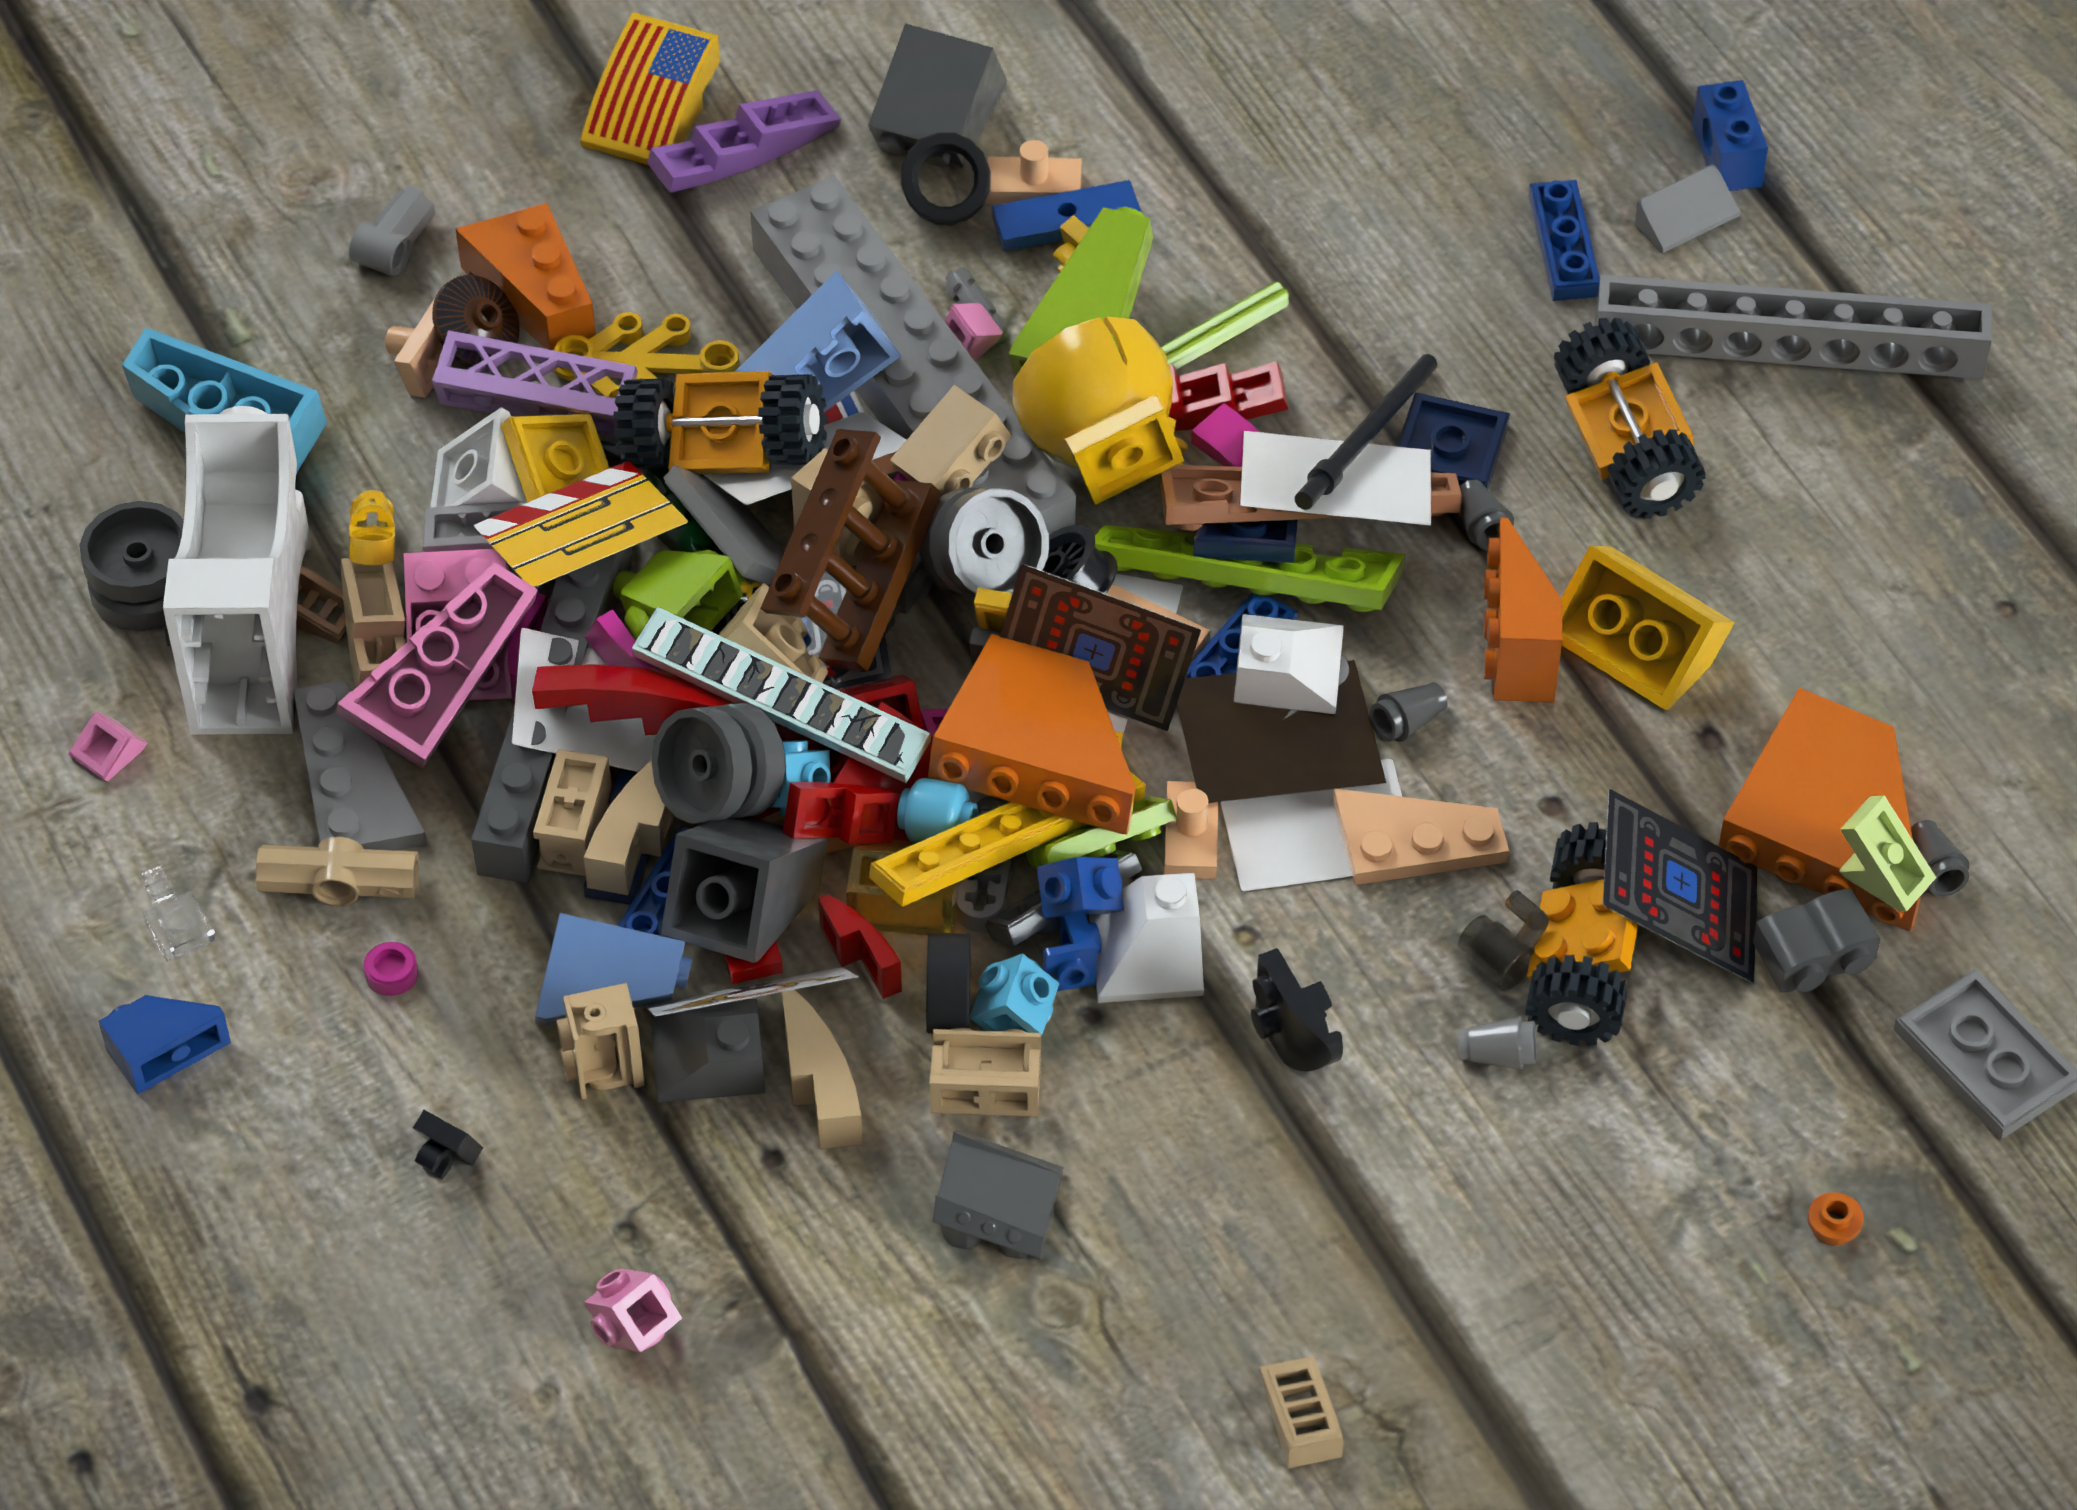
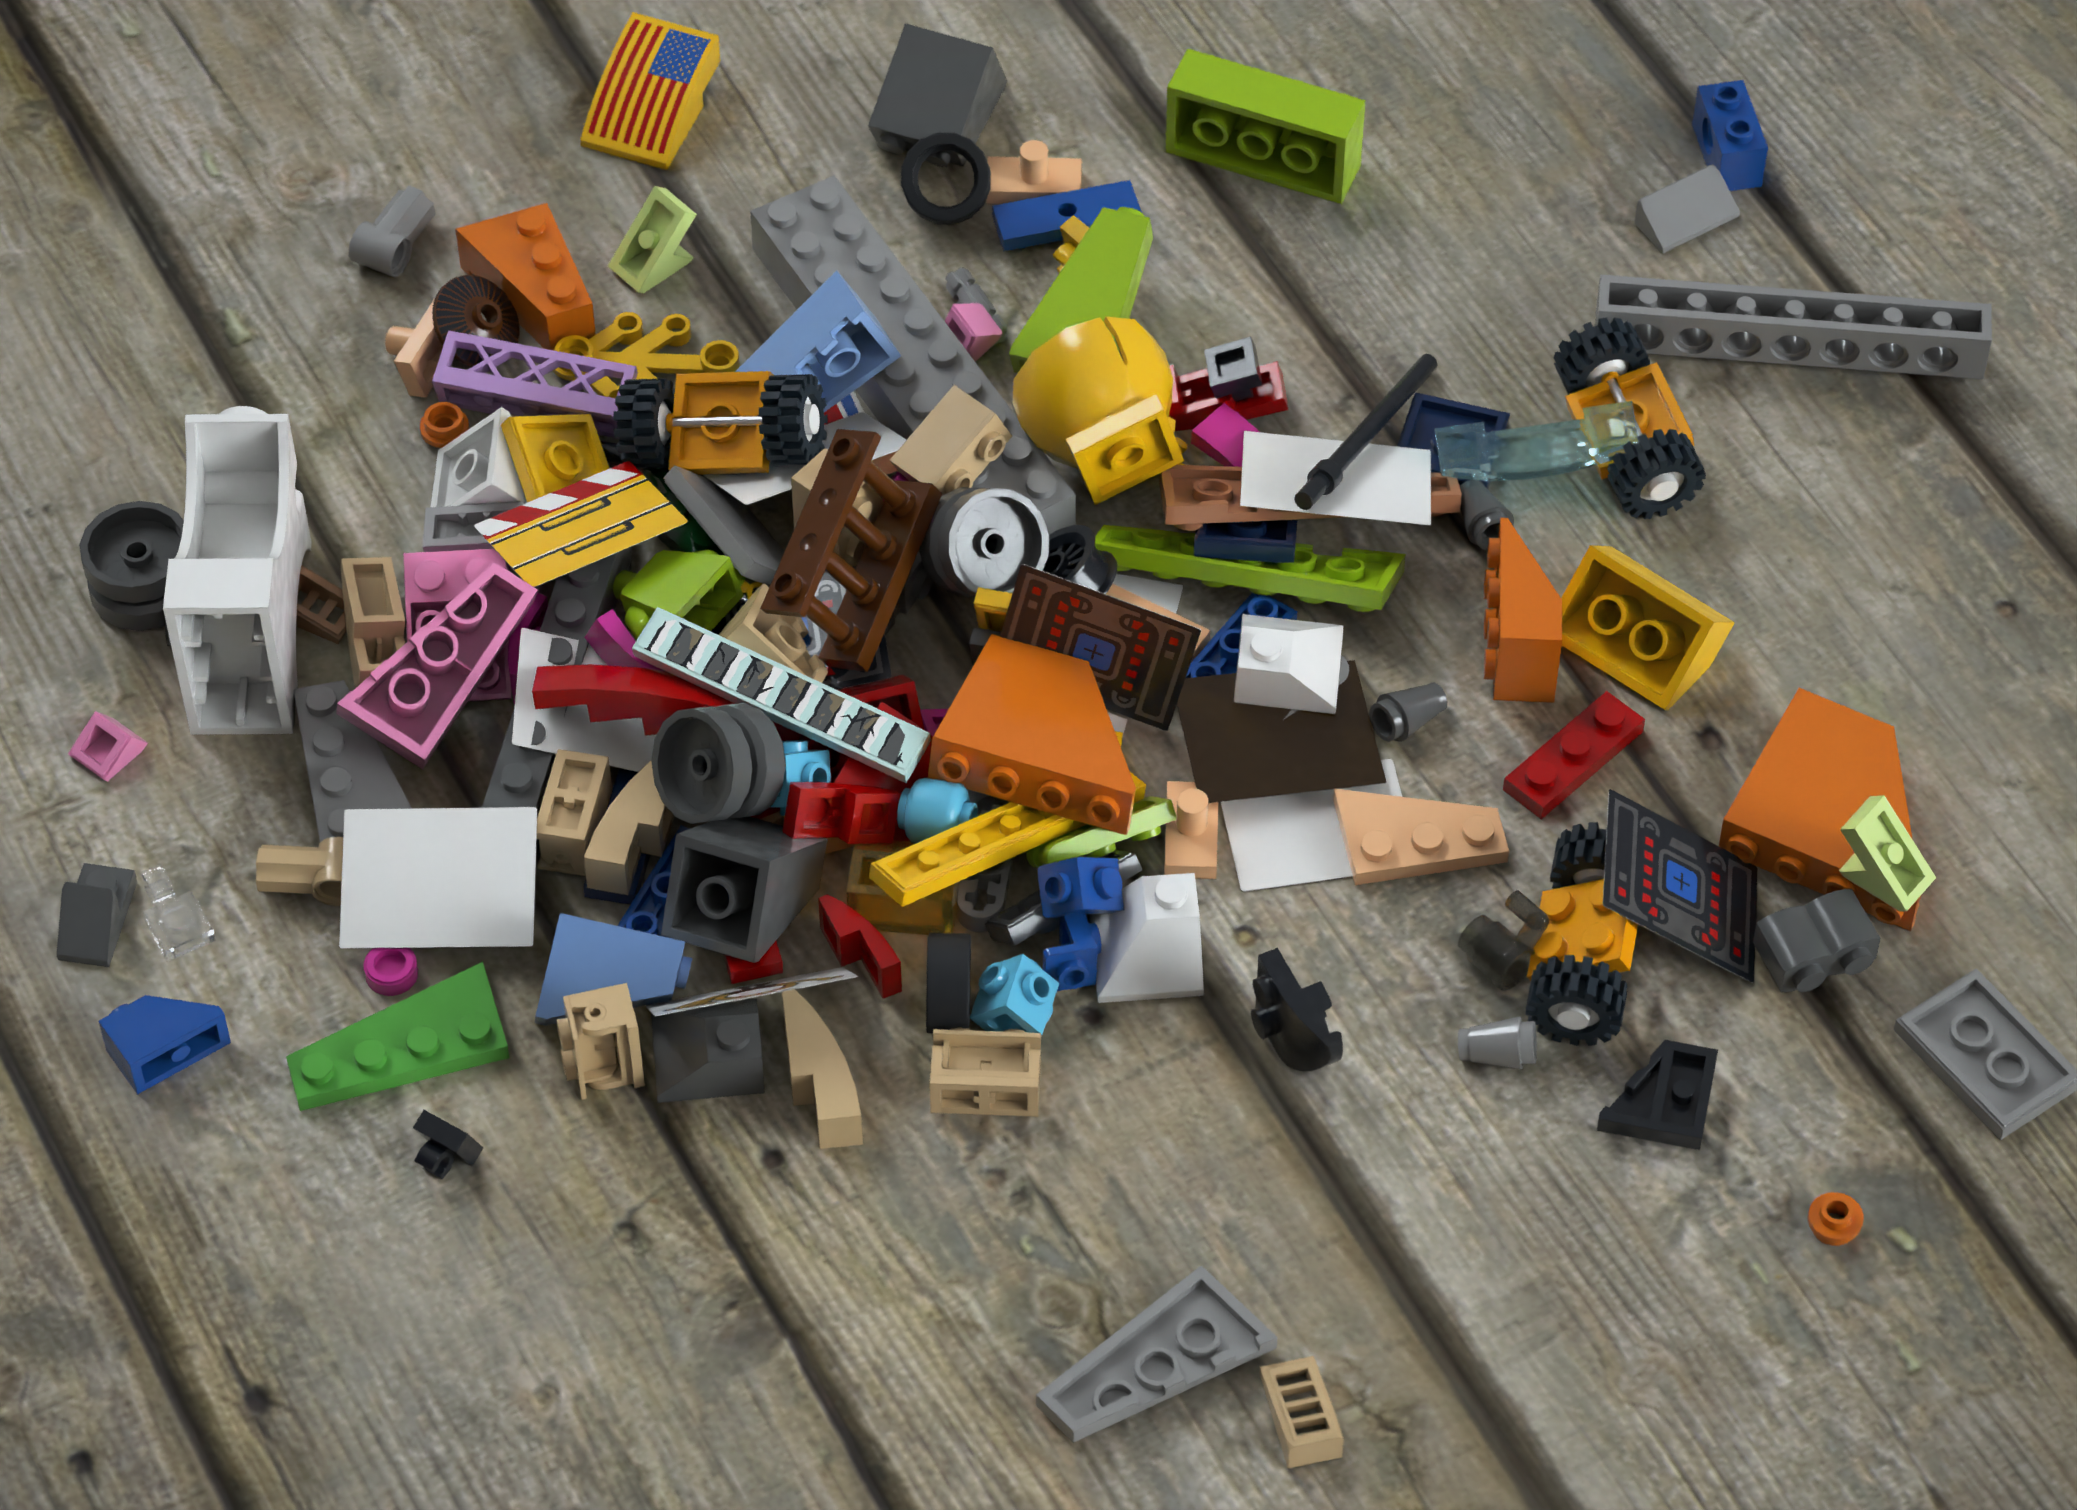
medium azure wedge [122,327,327,474] -> none
yellow connector [349,490,395,565] -> none
bright pink brick [584,1268,682,1352] -> none
medium lavender slope [647,90,841,193] -> none
dark grey slope [933,1130,1064,1259] -> none
lime axle [1160,282,1289,370] -> none
blue tile [1529,180,1600,301] -> none
dark grey cone [1911,820,1969,896] -> none
none -> dark grey slope [57,863,137,967]
none -> bright green wing [286,962,510,1111]
none -> white sticker [339,807,537,948]
none -> orange plate [420,402,469,448]
none -> yellowish green slope [608,186,697,293]
none -> light grey wing [1036,1265,1277,1443]
none -> lime brick [1165,49,1365,204]
none -> tile [1204,336,1263,402]
none -> clear light blue slope [1435,401,1639,481]
none -> red plate [1503,691,1645,820]
none -> black wing [1597,1040,1718,1150]

